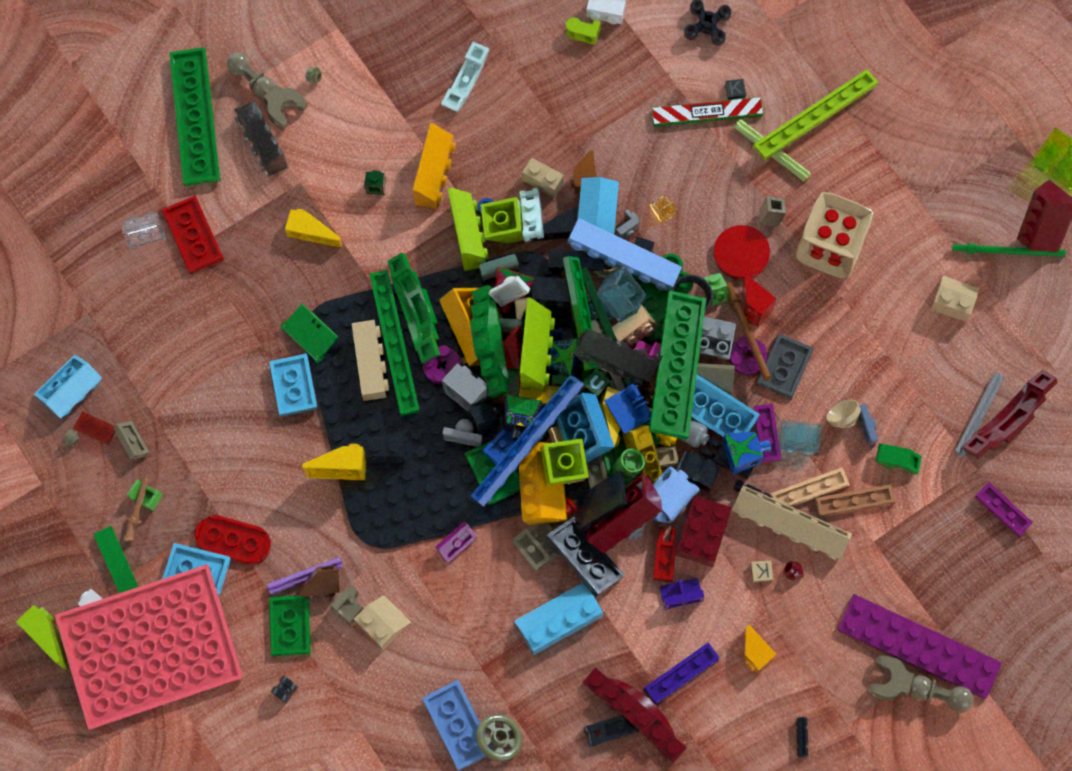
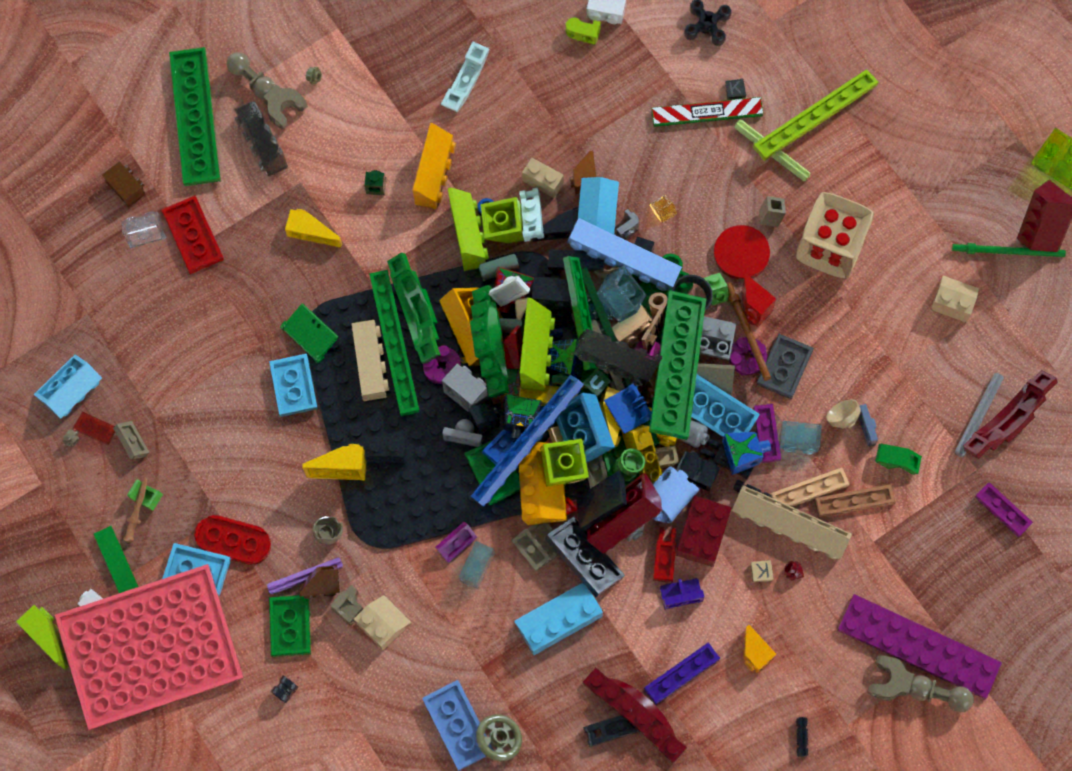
none -> reddish brown brick [102,161,146,208]
none -> dark tan hair [313,517,343,545]
none -> clear light blue brick [459,541,495,589]
none -> medium nougat door [642,293,668,353]

